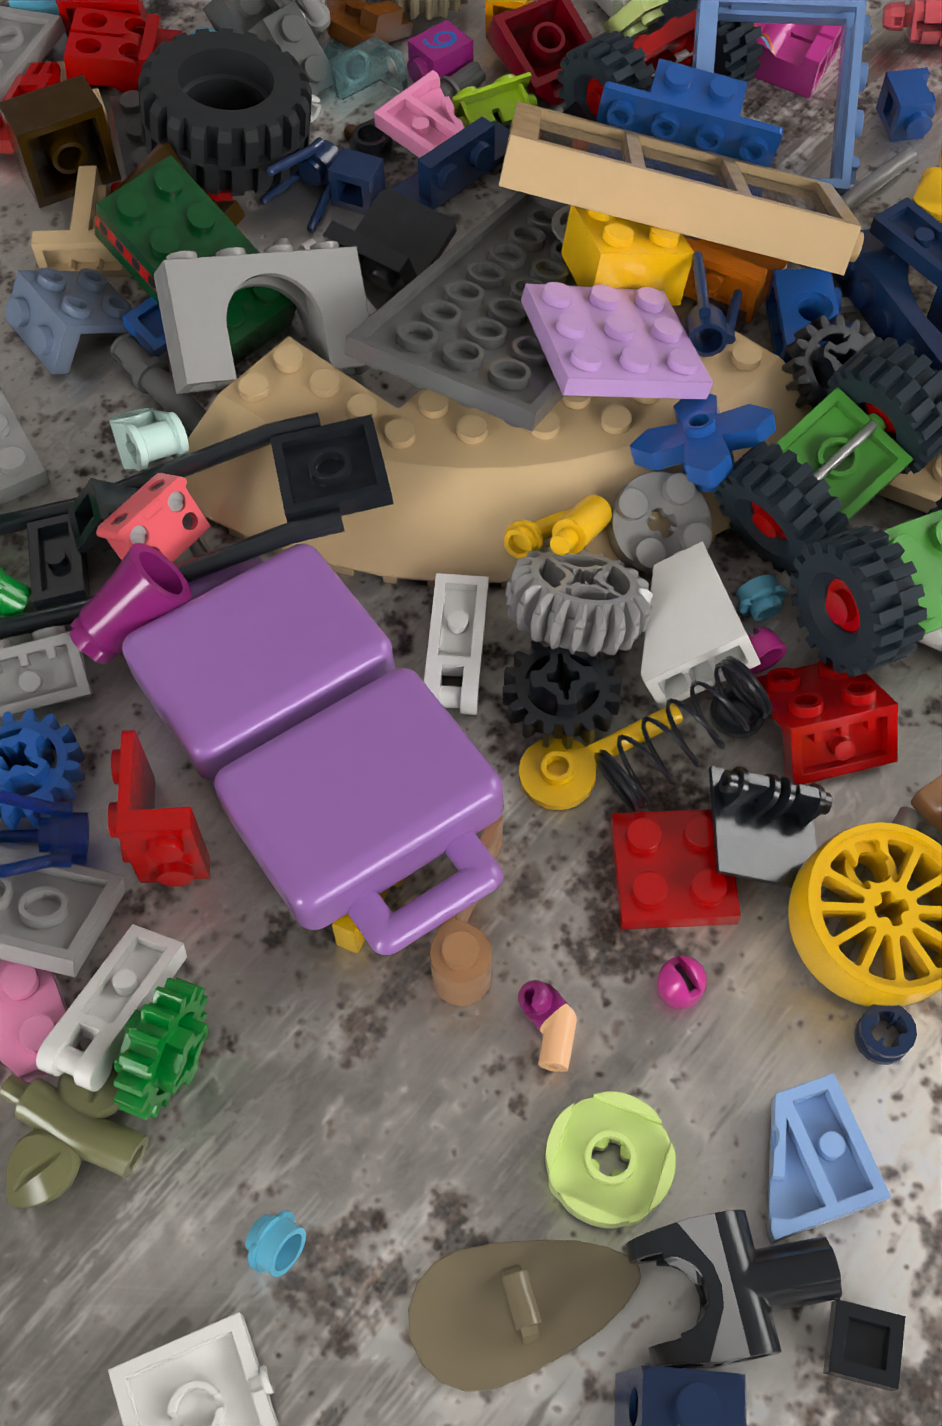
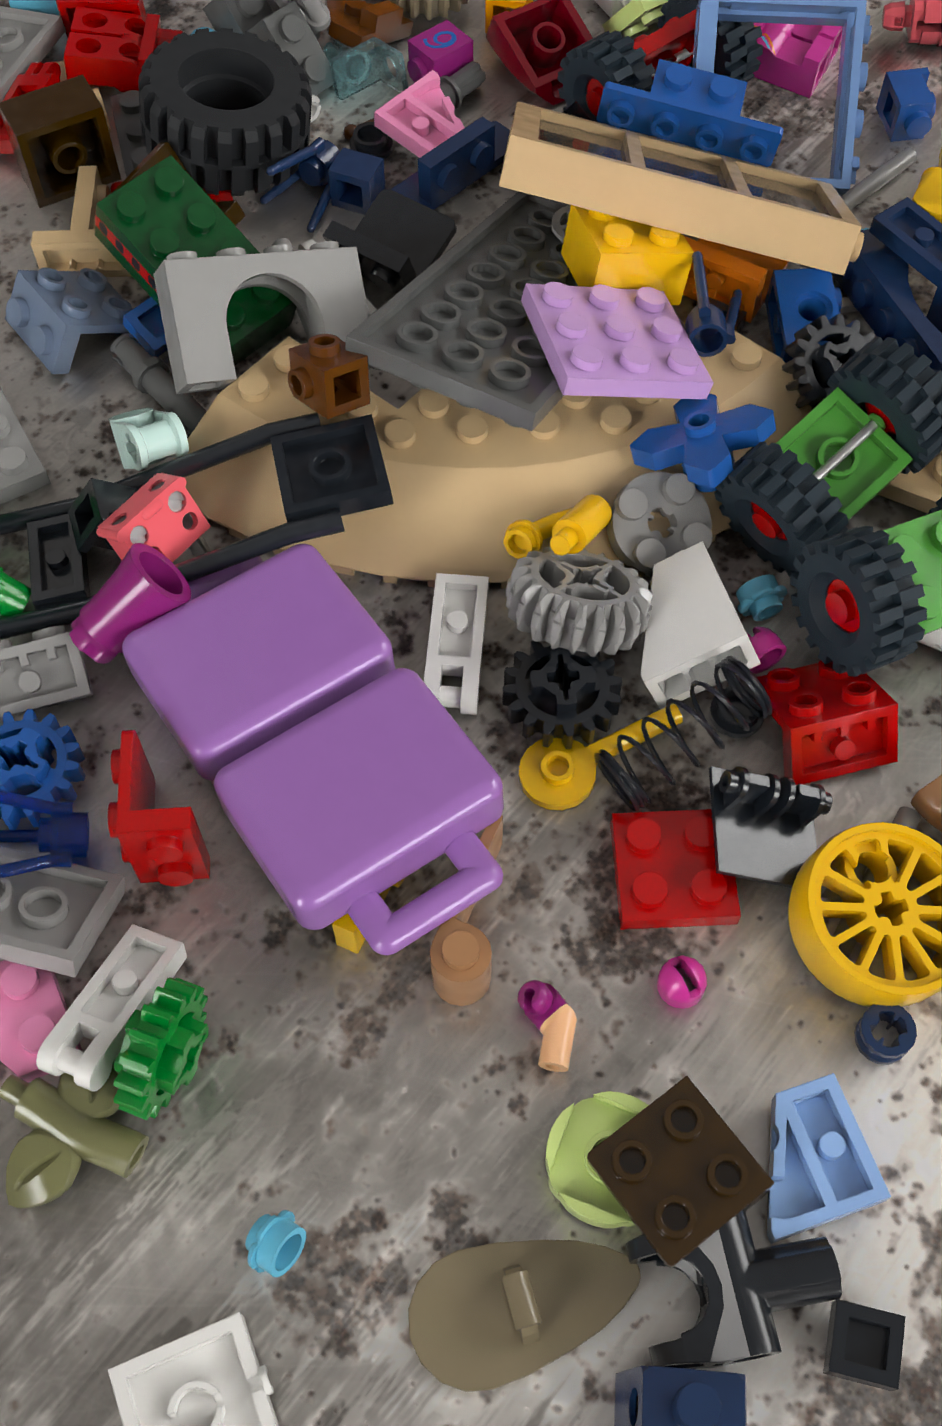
lime hinge [451,72,538,127] -> none
none -> reddish brown brick [288,334,370,420]
none -> dark brown bracket [587,1076,774,1267]

